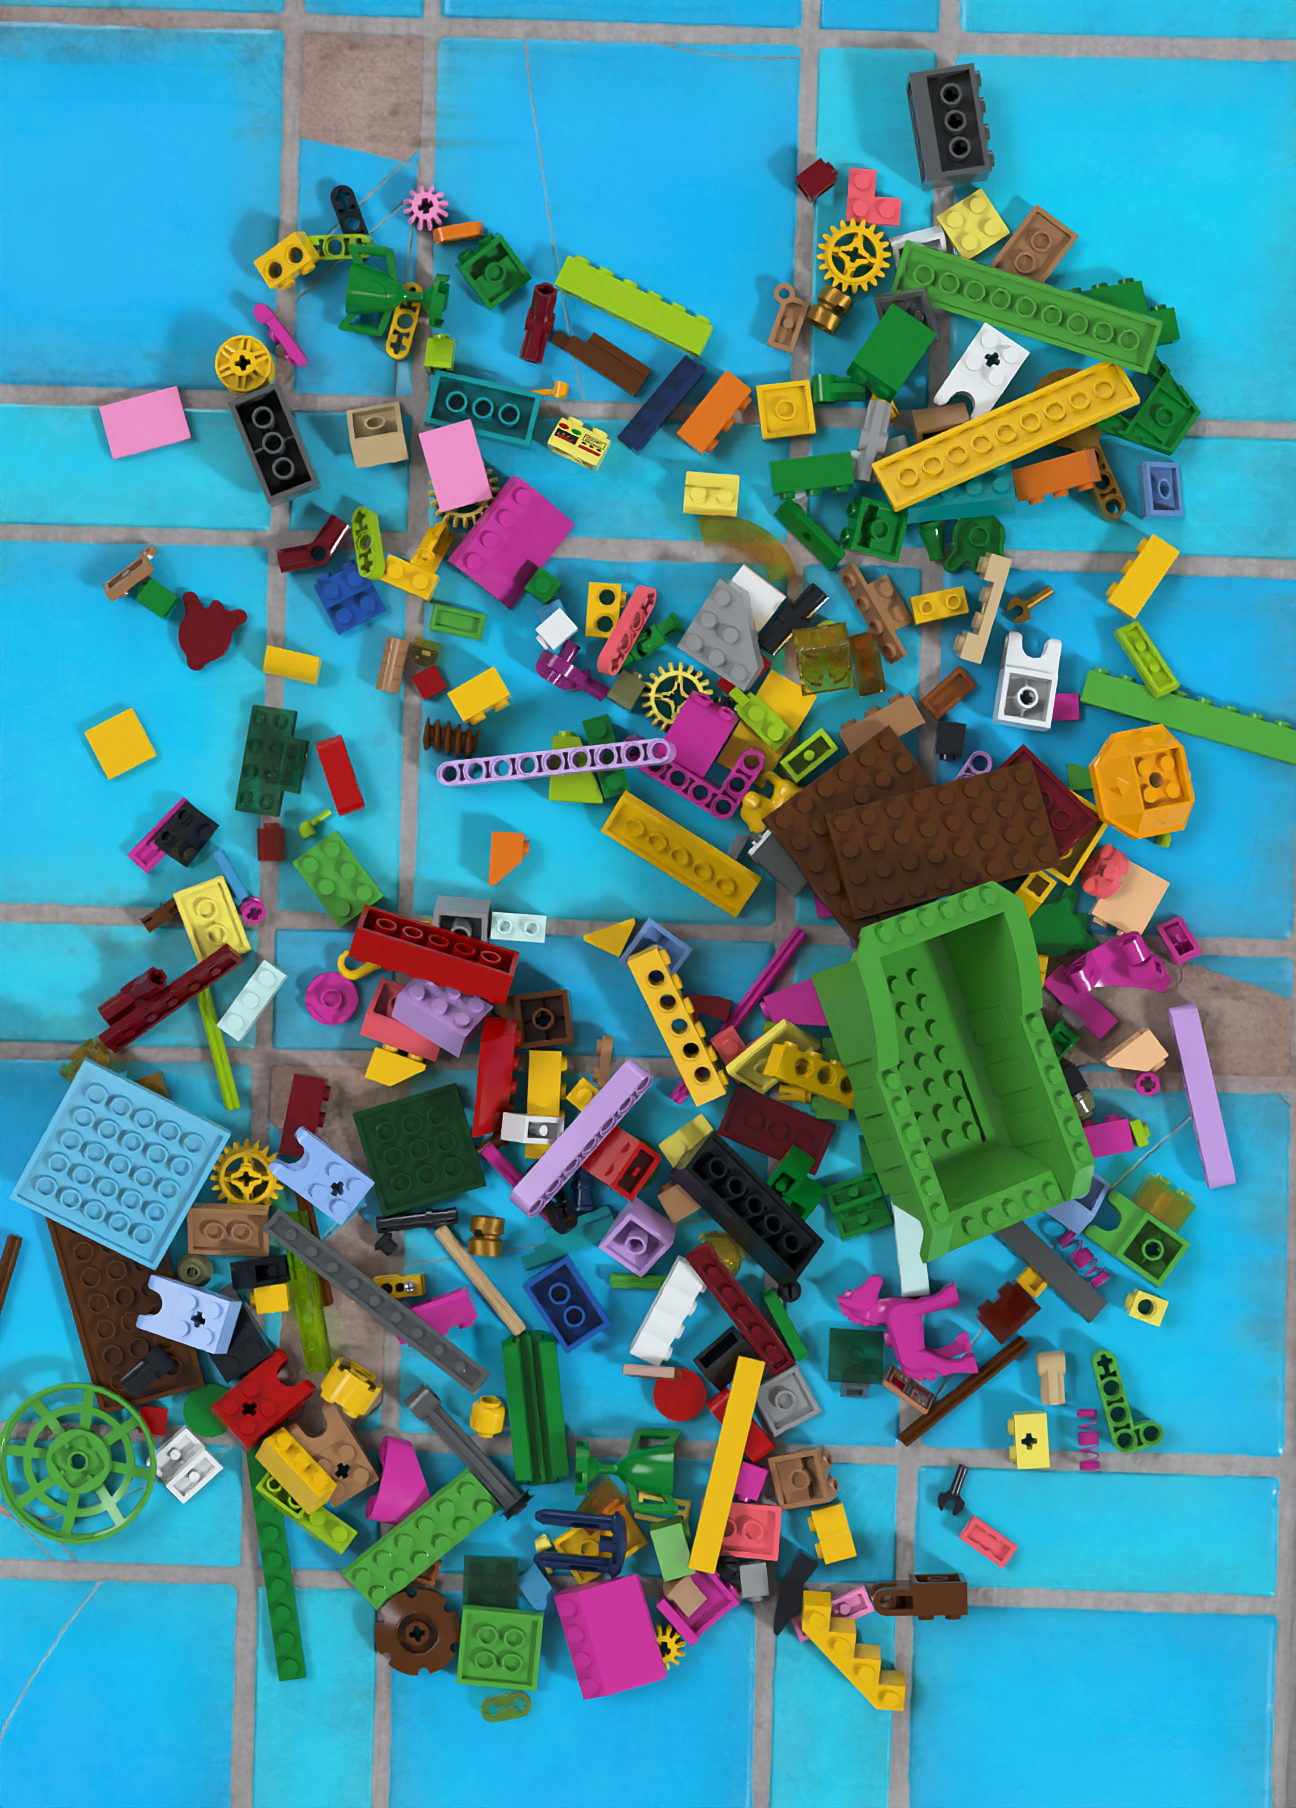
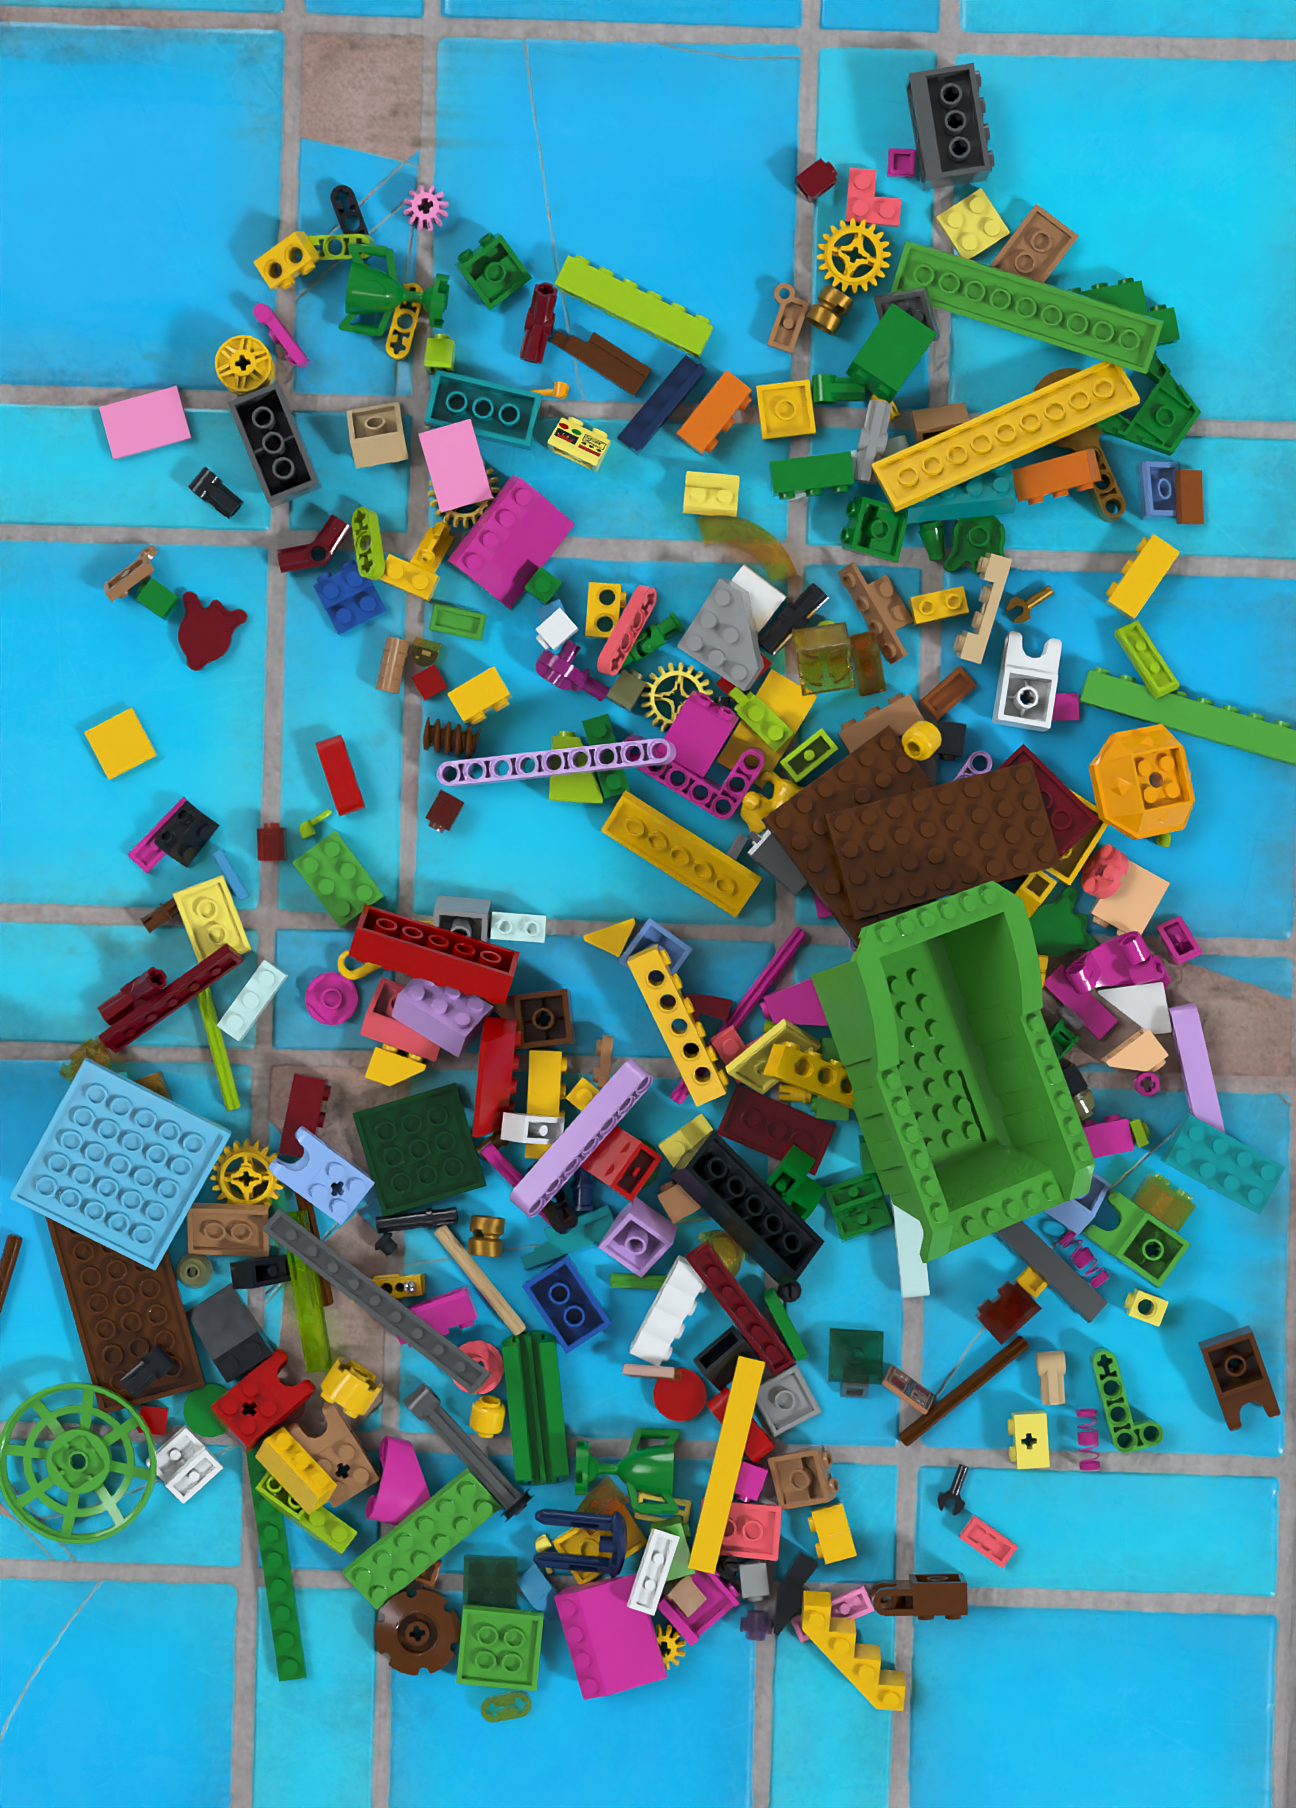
light blue brick [136,1275,242,1354] -> none
clear green bracket [235,705,310,817] -> none
dark pink bush [240,896,266,924] -> none
yellow brick [250,1281,291,1314] -> none
yellow brick [263,645,322,686] -> none
orange beam [432,221,485,245] -> none
orange slope [488,831,530,886] -> none
green tile [773,499,846,571] -> none
dark pink animal [836,1274,978,1382] -> none
white slope [889,226,947,270] -> none
white brick [933,322,1030,420] -> none
bright green tile [1066,764,1093,791] -> none
none -> black piece [188,467,244,519]
none -> clear red brick [425,790,466,833]
none -> coral plate [453,1339,504,1394]
none -> white plate [627,1528,680,1615]
none -> clear purple gear [740,1610,773,1641]
none -> dark pink tile [887,148,916,178]
none -> yellow head [901,721,942,761]
none -> white sticker [1098,982,1172,1035]
none -> teal brick [1160,1113,1286,1214]
none -> dark orange tile [1175,469,1204,525]
none -> reddish brown brick [1198,1325,1281,1432]

